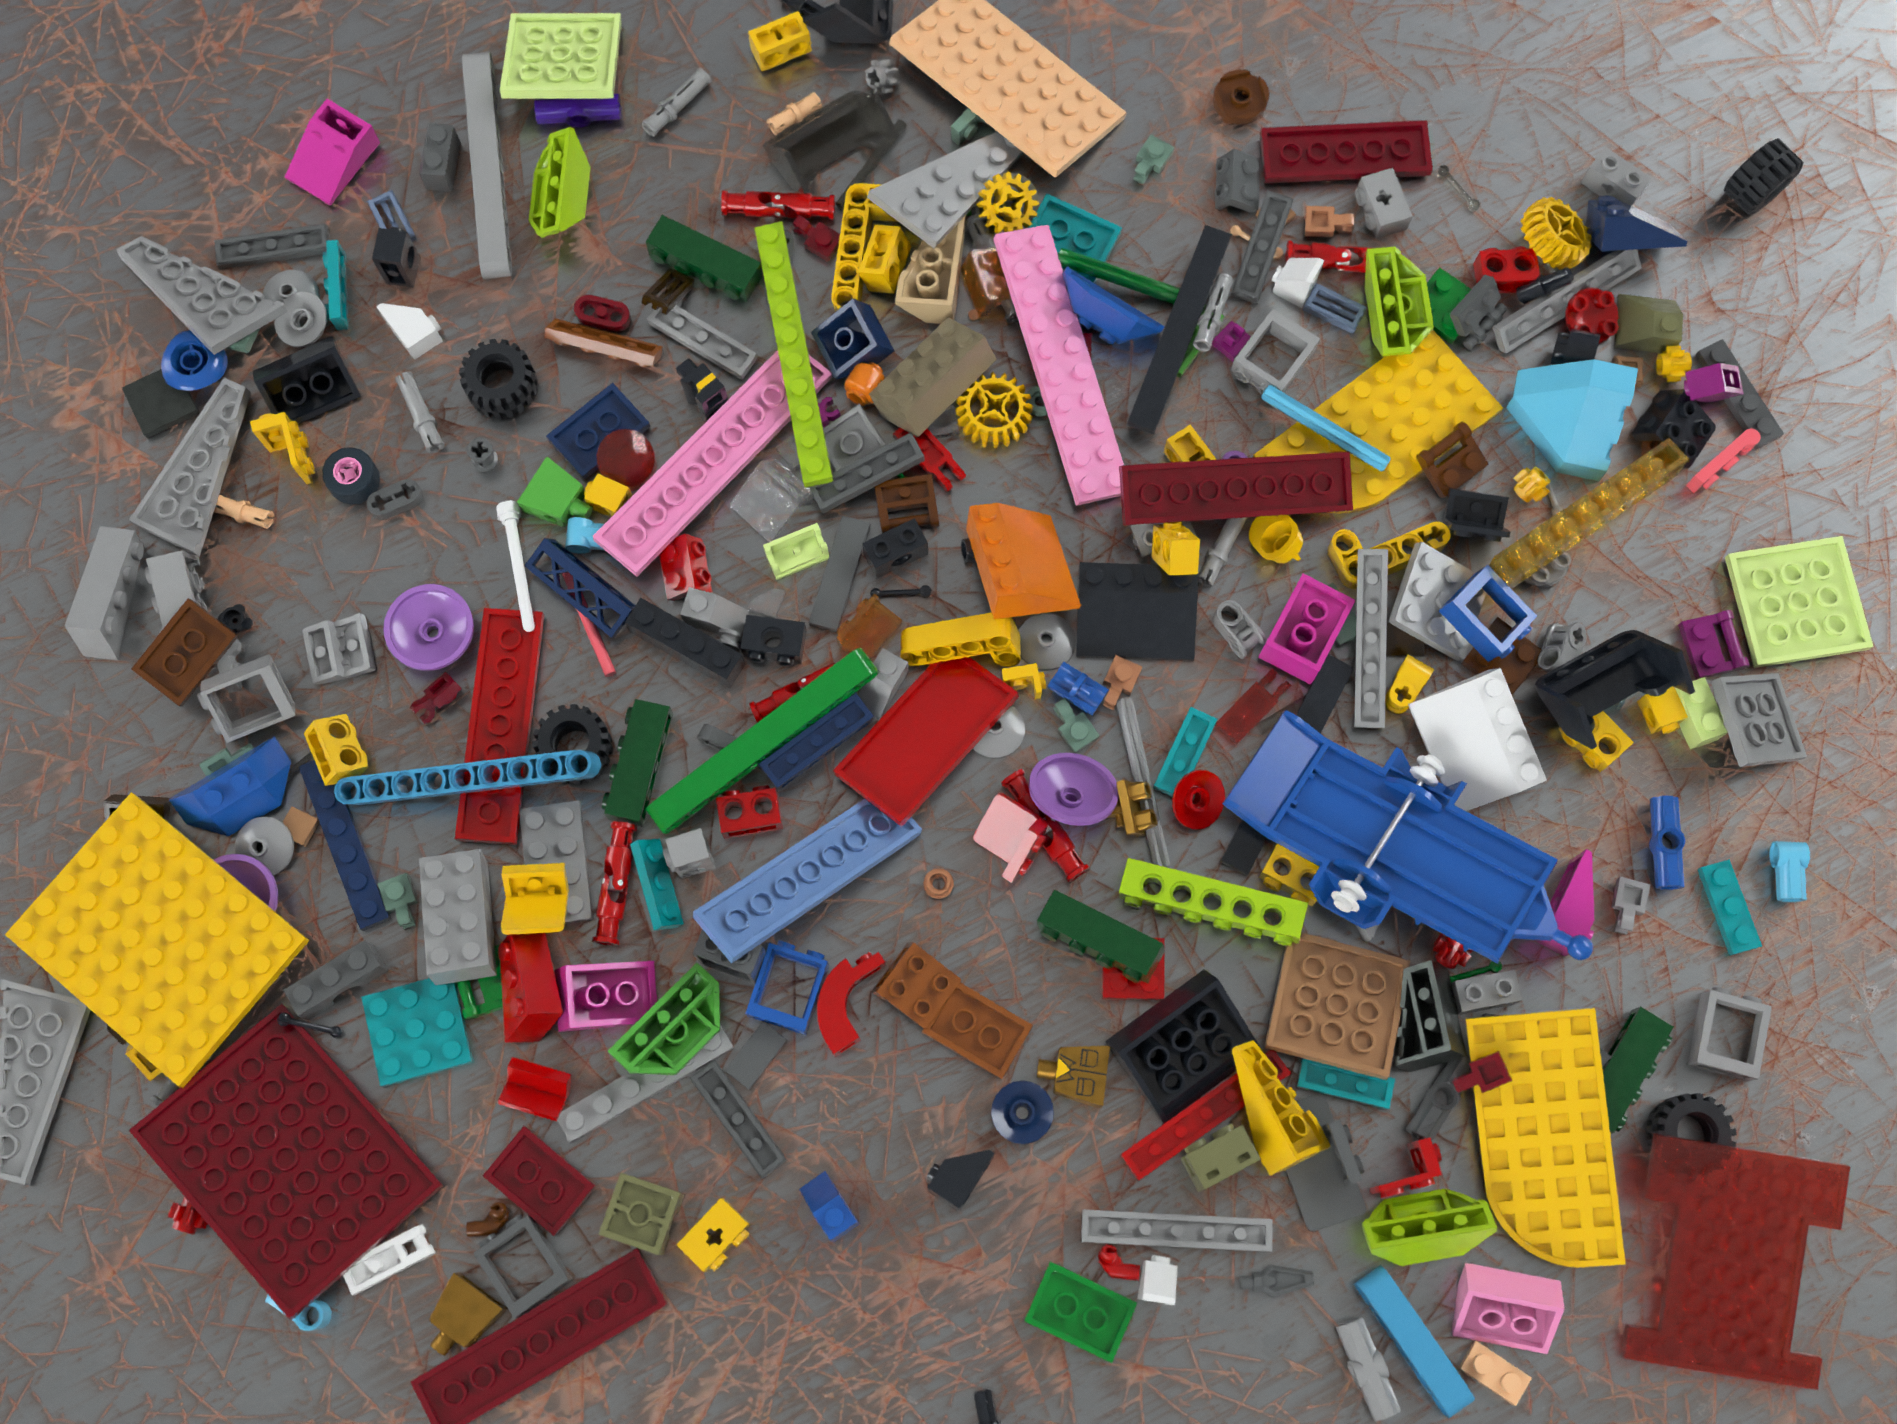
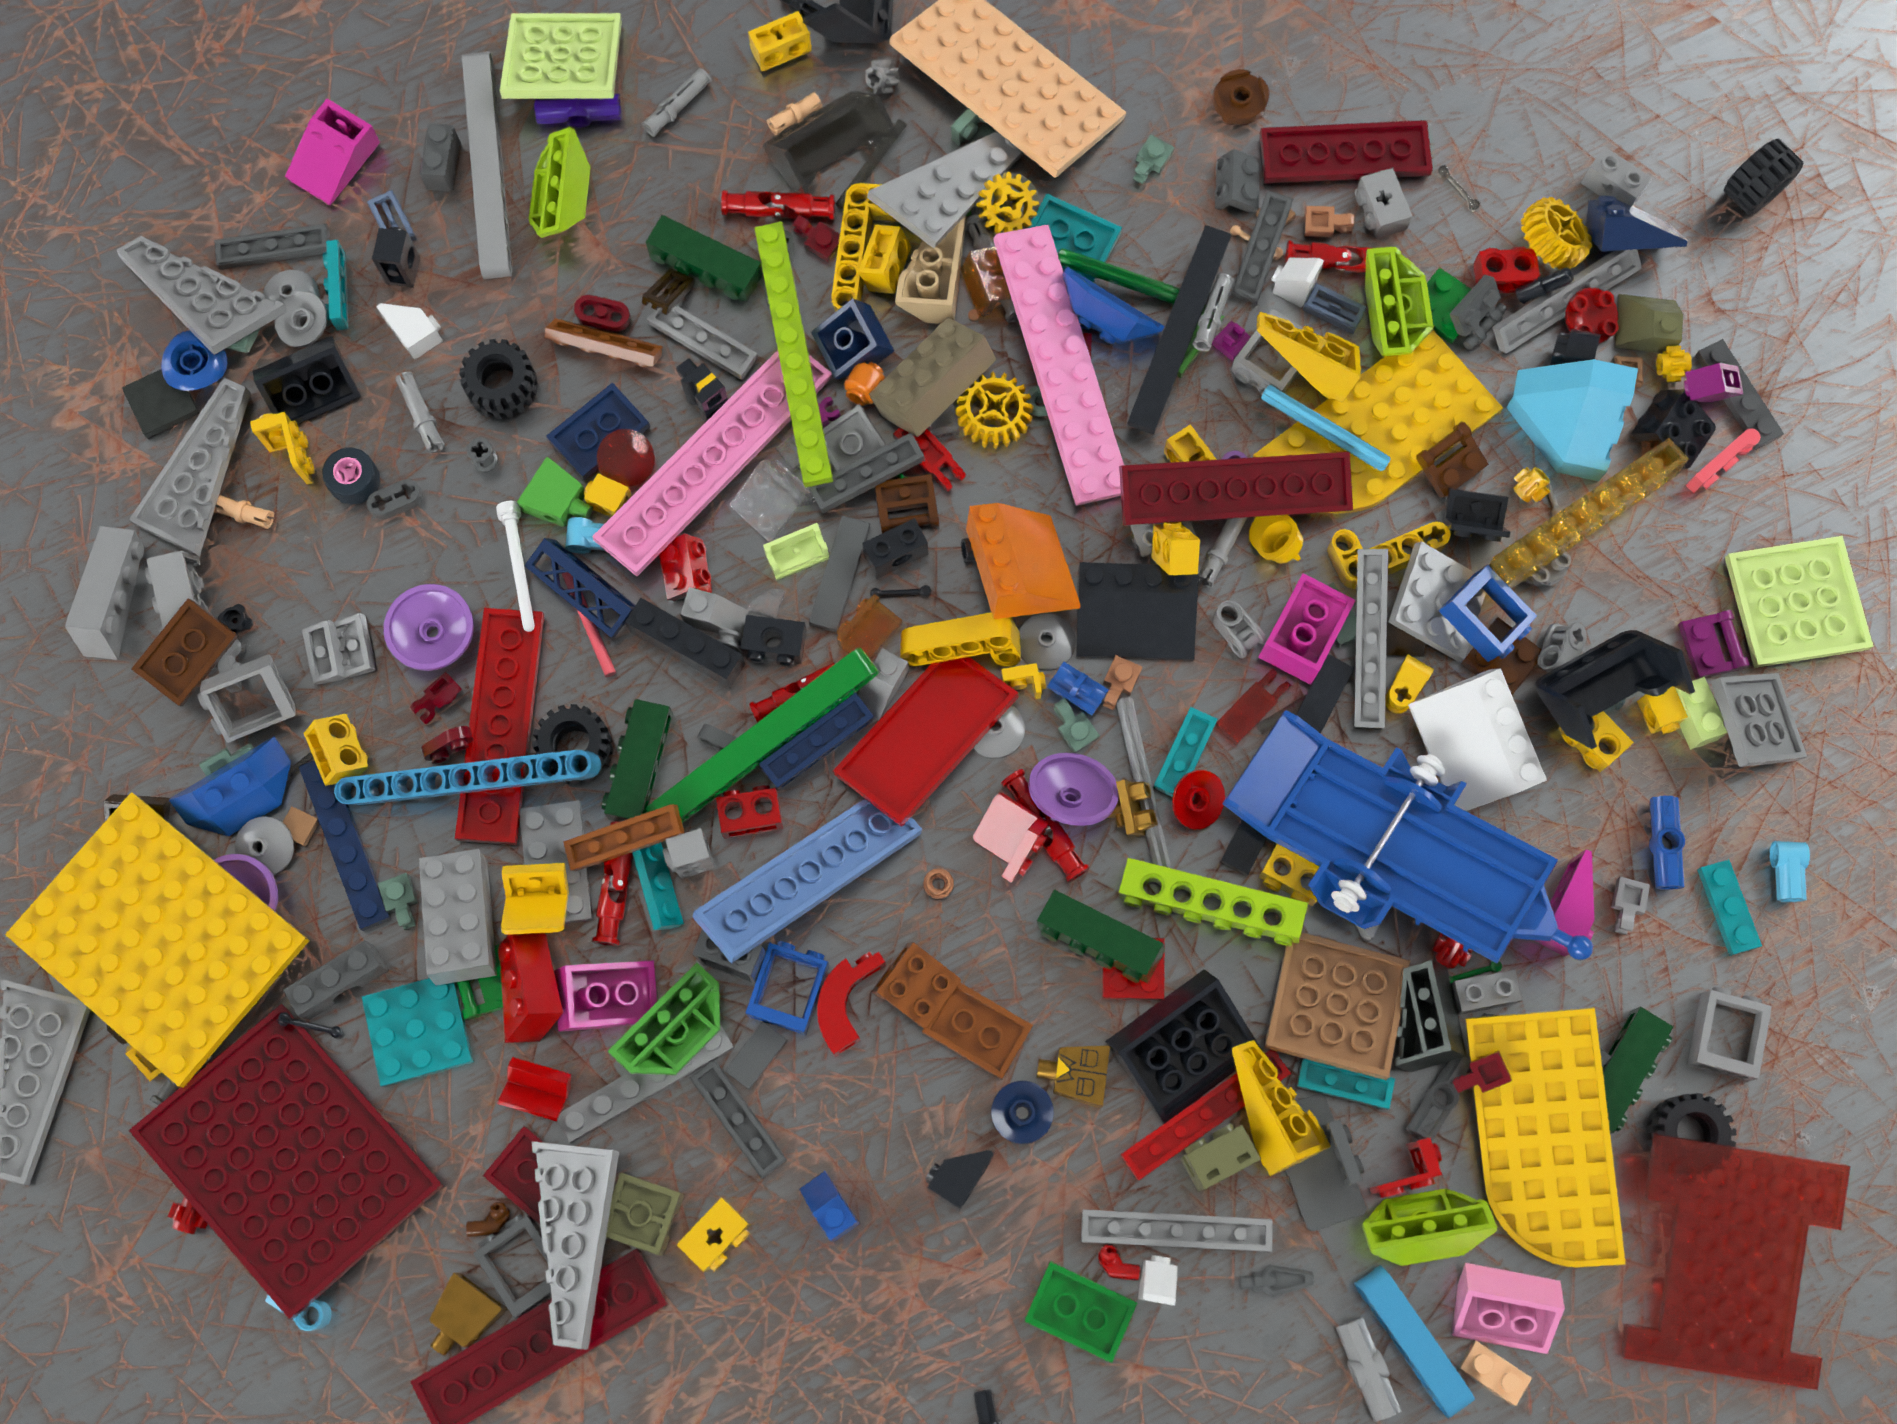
white plate [343,1224,436,1295] -> none
none -> dark red plate [421,726,473,764]
none -> light grey wing [532,1142,619,1349]
none -> dark orange plate [563,804,685,871]
none -> yellow wedge [1257,312,1361,402]

